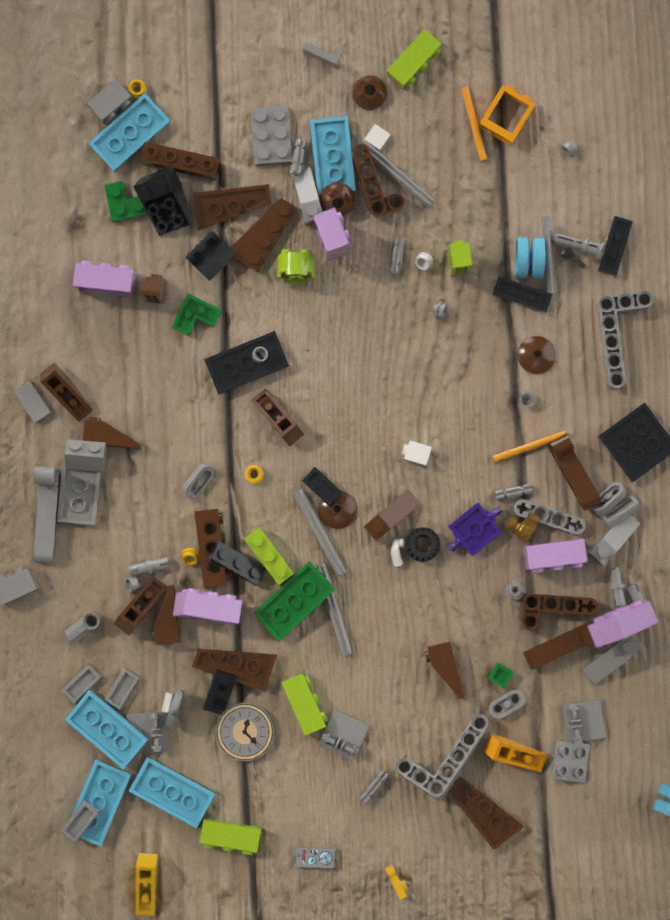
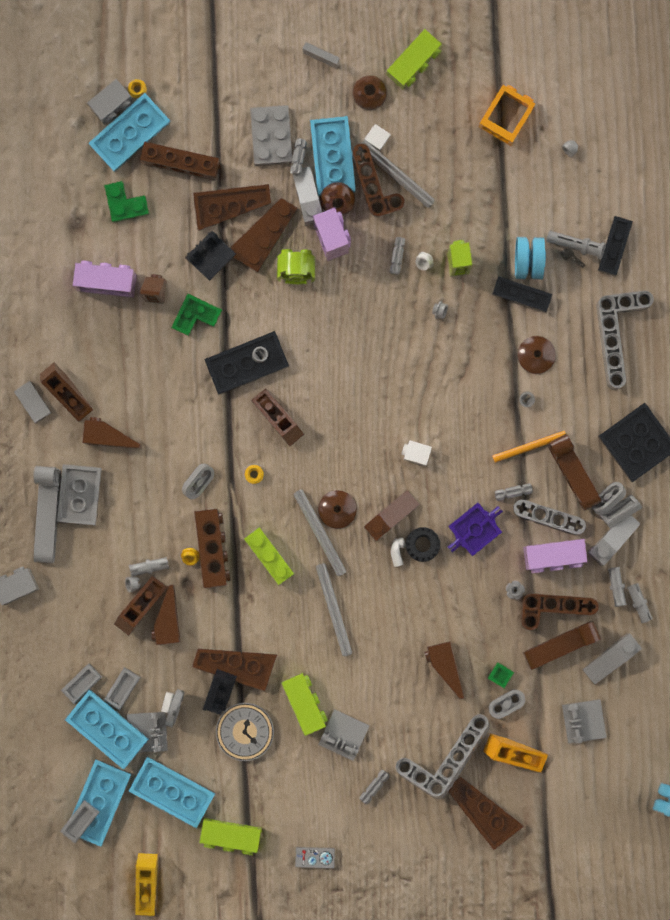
light grey brick [64,439,106,472] -> none
light grey piece [64,611,102,644] -> none
black slope [133,166,192,236] -> none
lavender brick [173,588,242,625] -> none
black plate [209,541,266,586] -> none
green plate [253,561,336,642] -> none
black plate [302,467,343,507] -> none
yellow plate [385,865,409,900] -> none
light orange bar [461,87,487,162] -> none
pearl gold piece [505,513,541,544] -> none
light grey bar [541,216,555,293] -> none
light grey hinge [550,740,590,783] -> none
lavender brick [588,600,658,648] -> none

